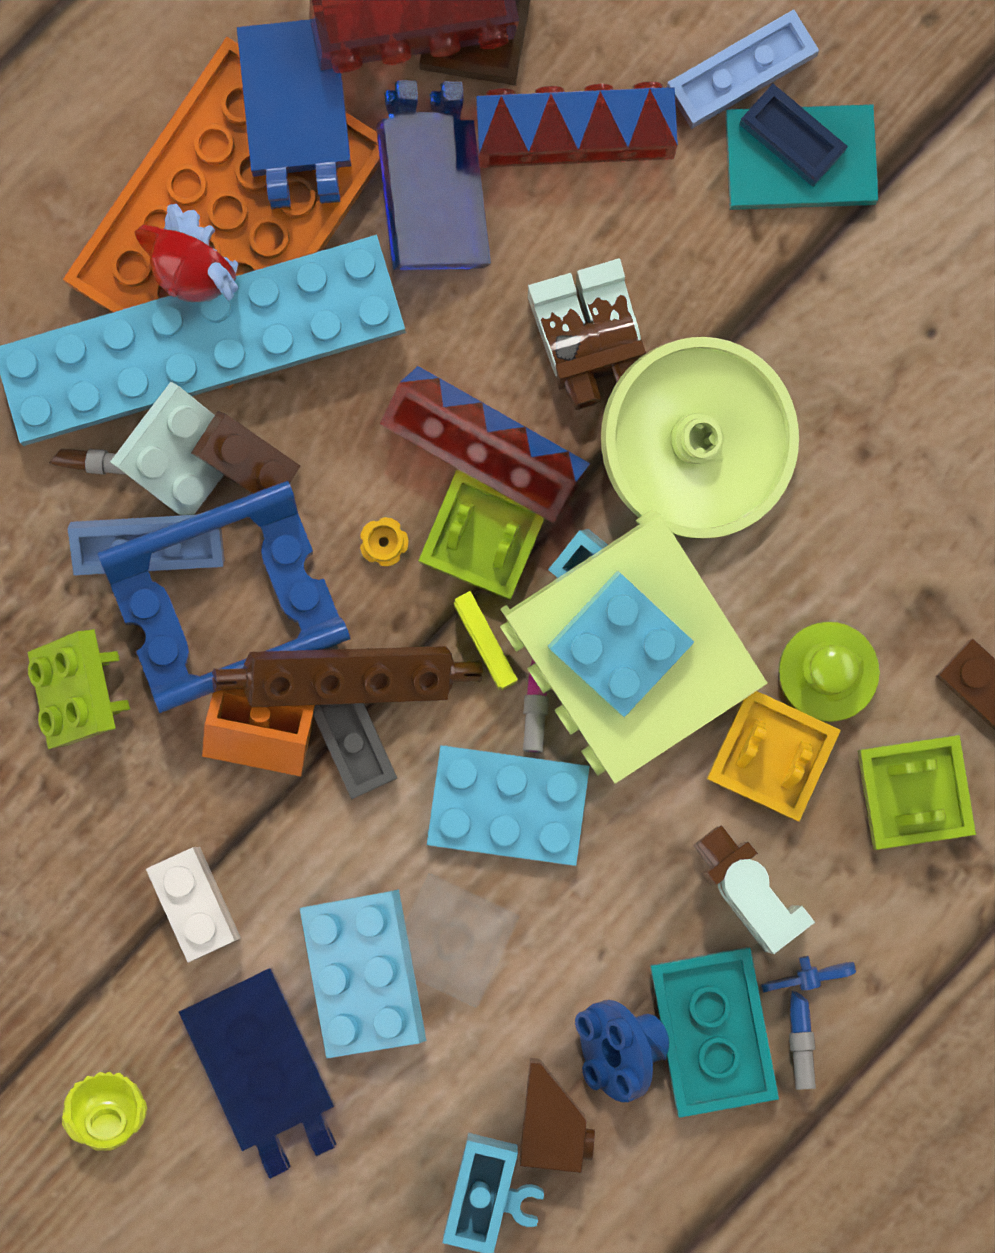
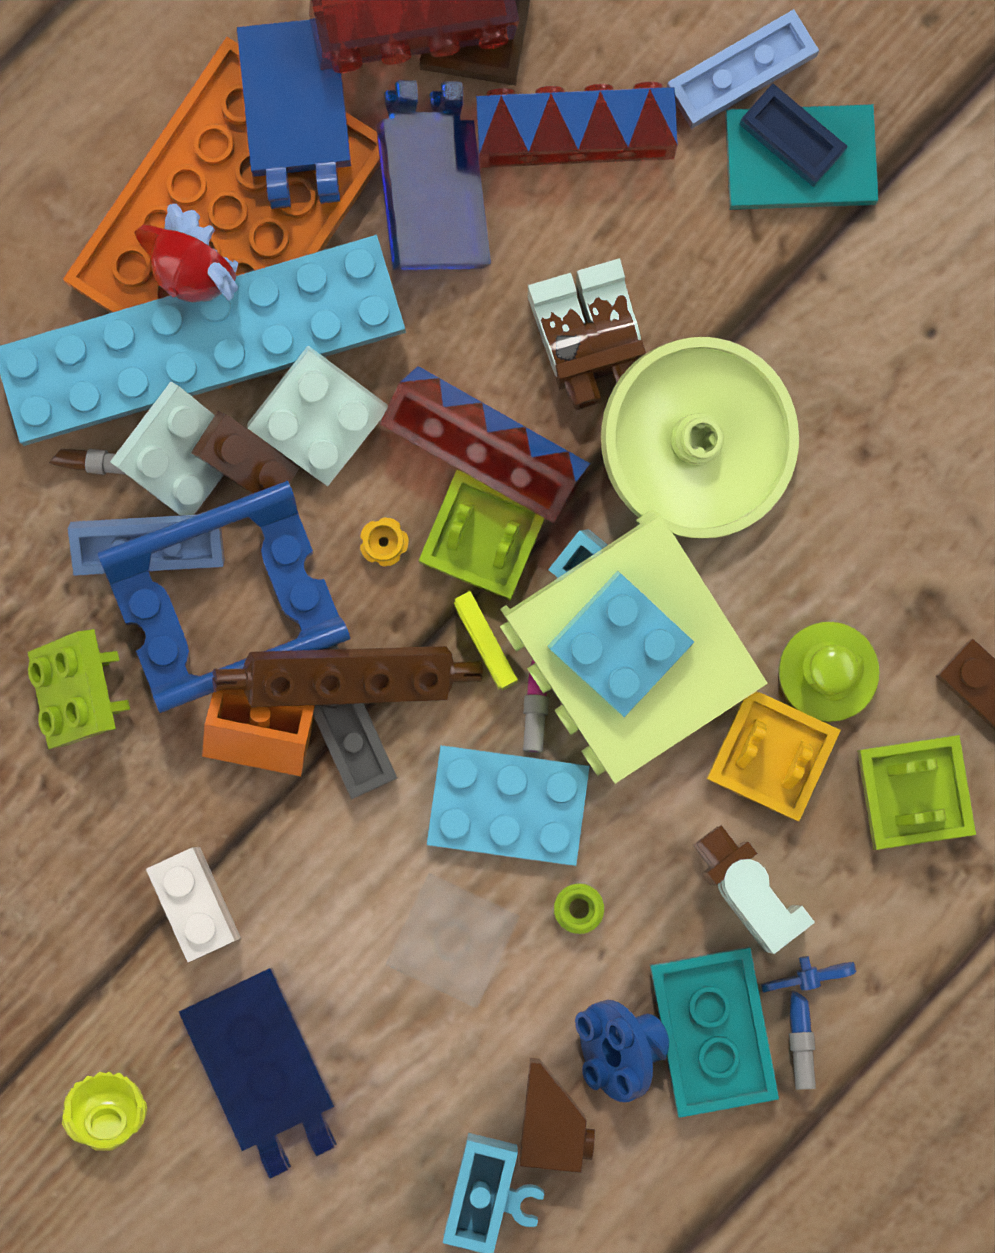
medium azure plate [299,890,427,1058] -> none
none -> light aqua plate [248,346,389,486]
none -> lime plate [554,883,604,934]

